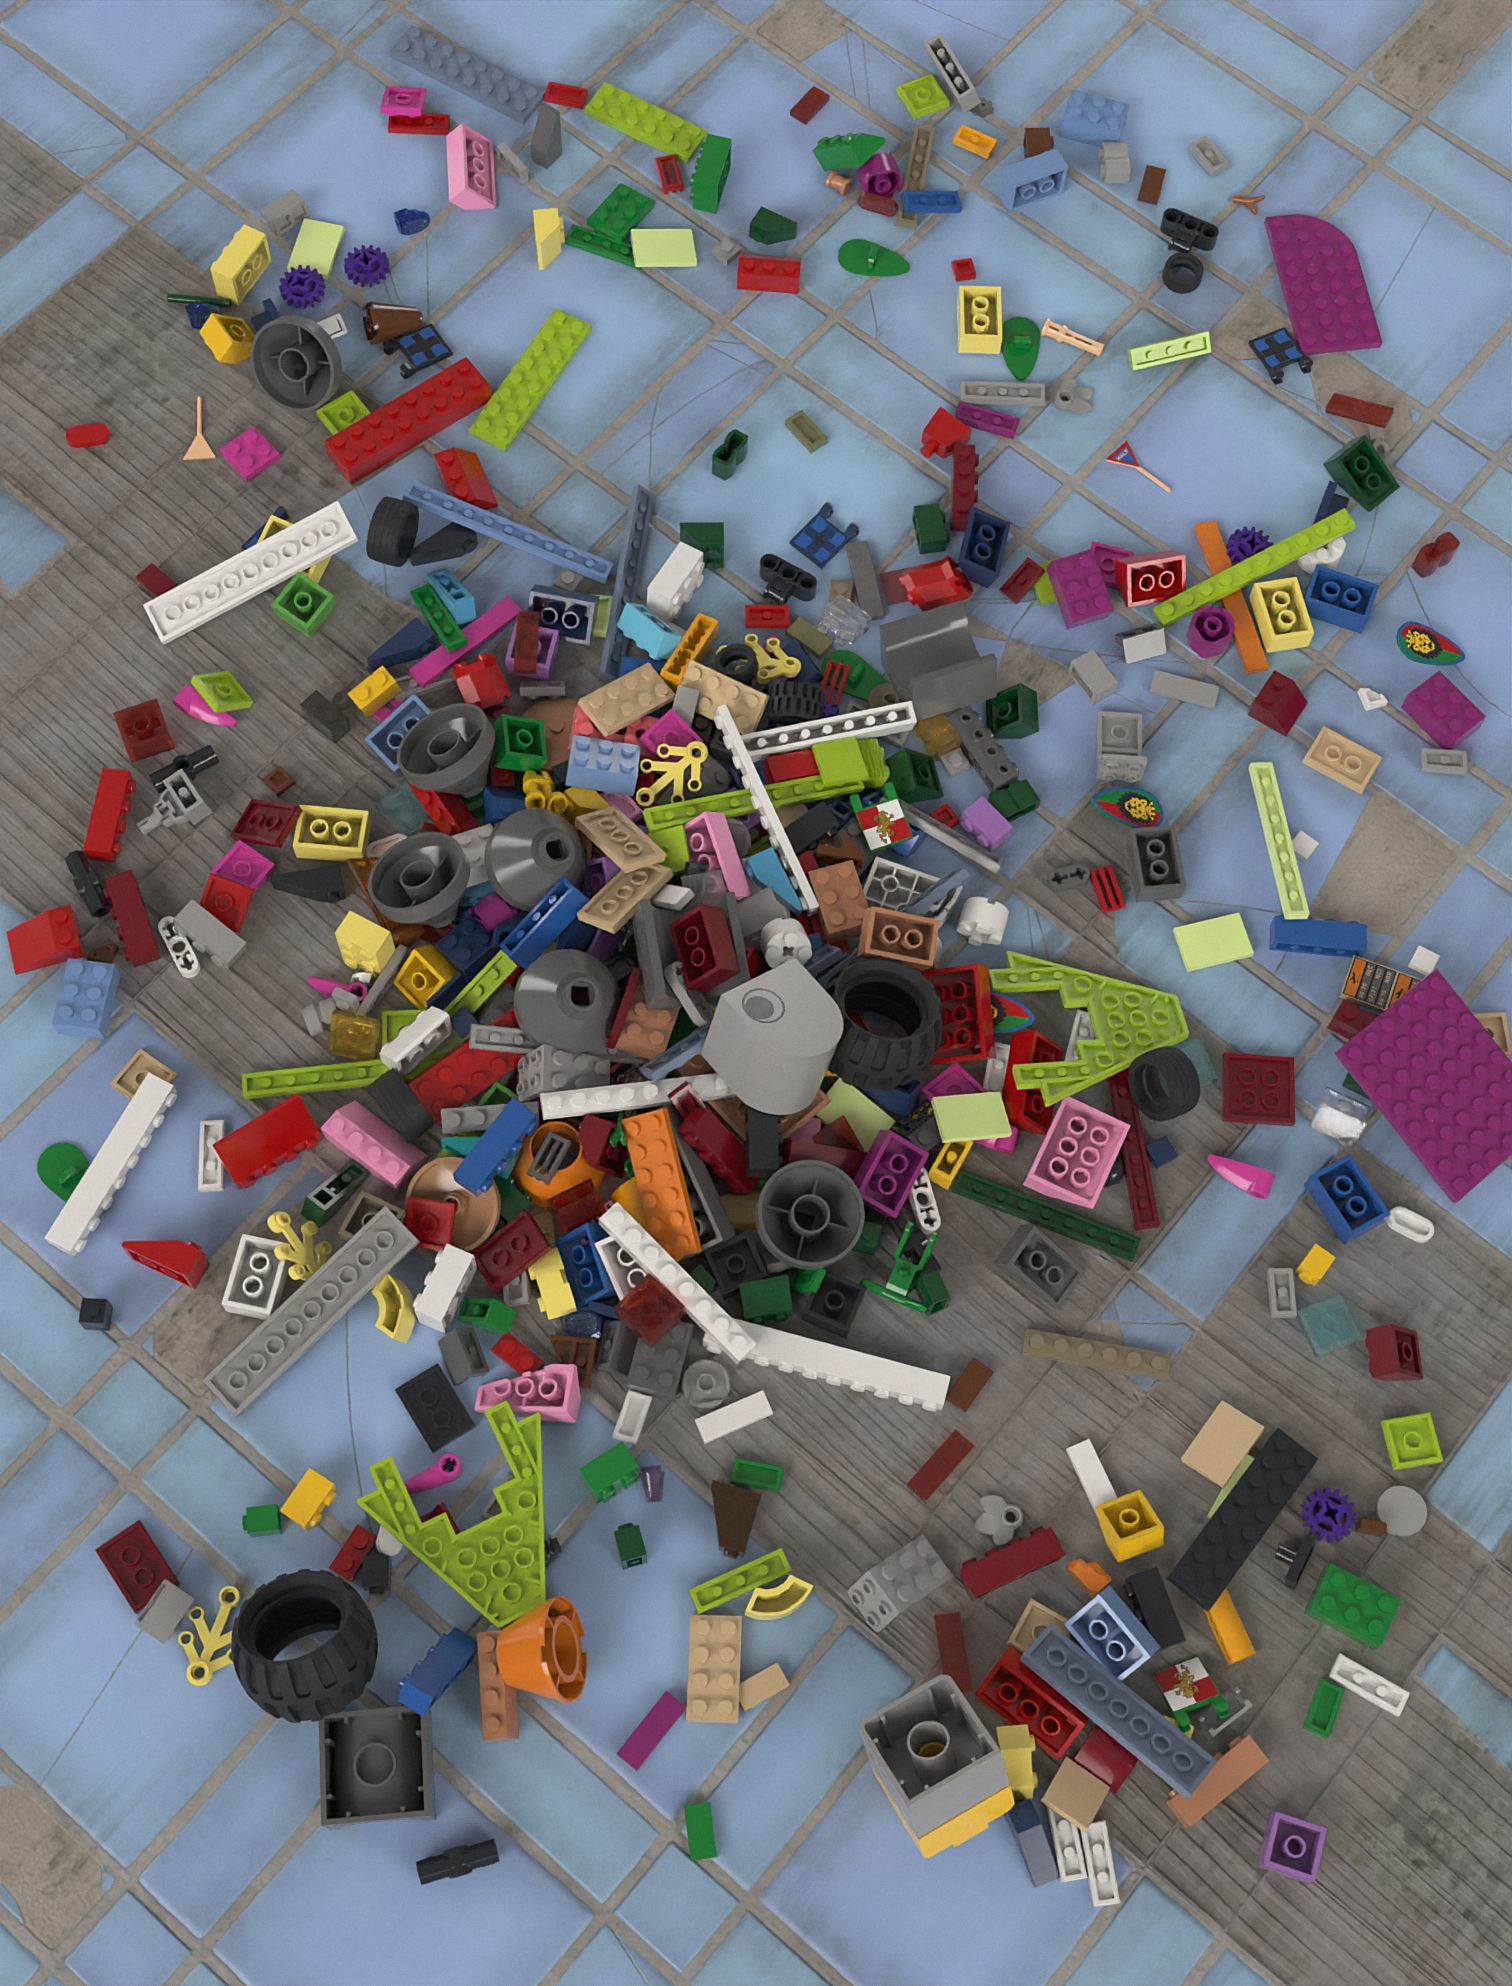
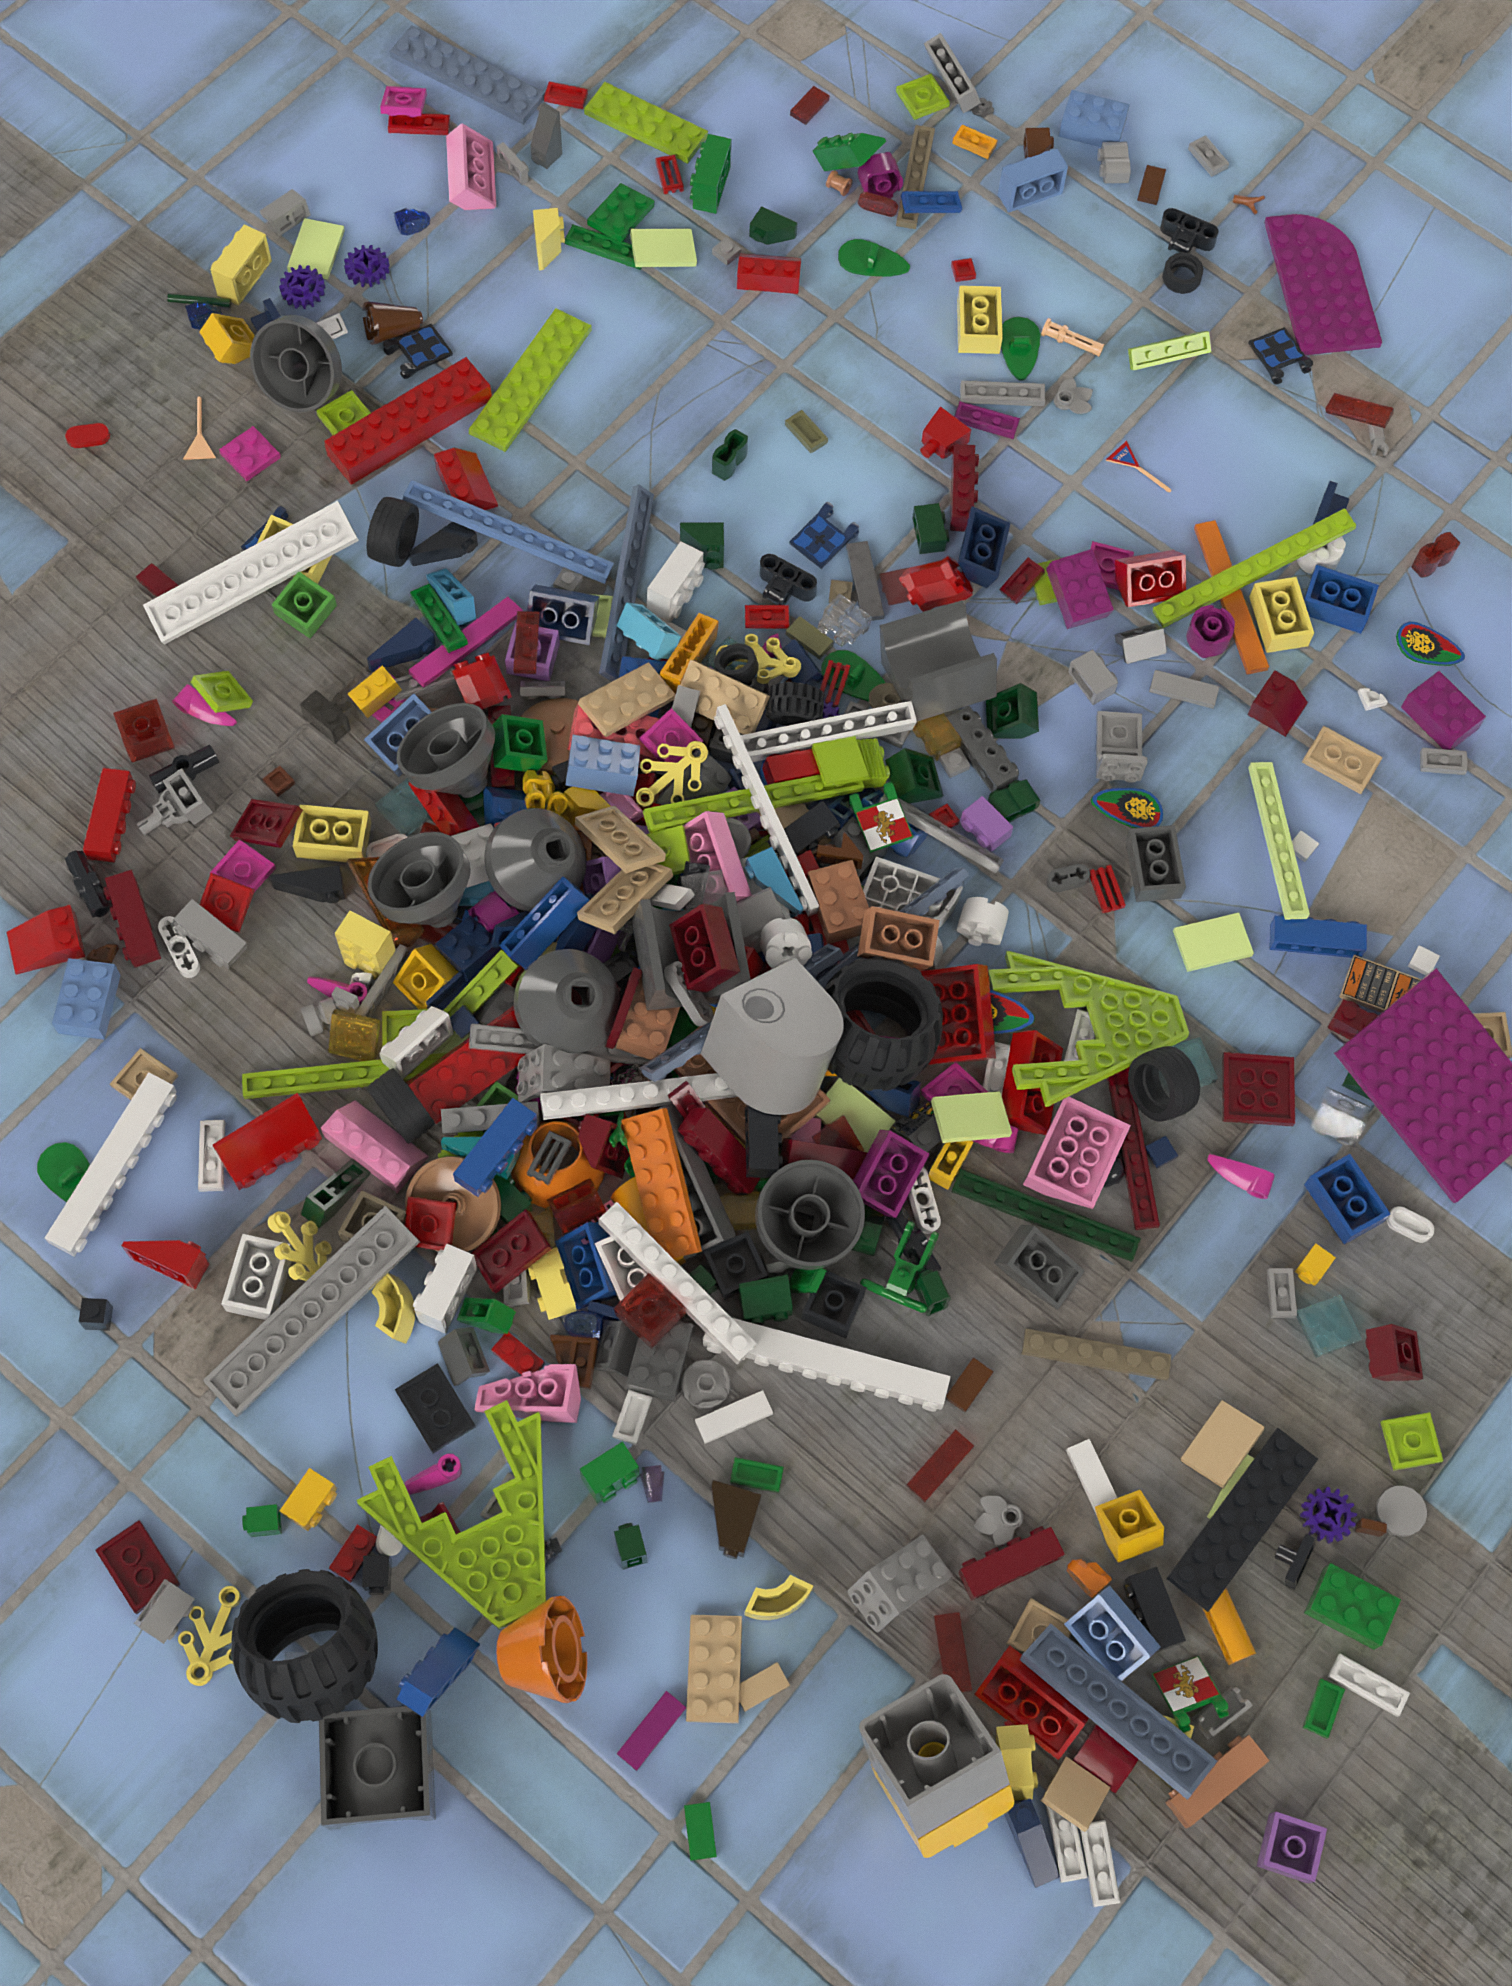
black piece [416,1838,500,1885] -> none
nougat brick [477,1630,519,1743] -> none
lime plate [688,1548,792,1615] -> none
dark purple gear [1226,526,1273,563] -> none
dark green slope [1323,435,1400,512] -> none

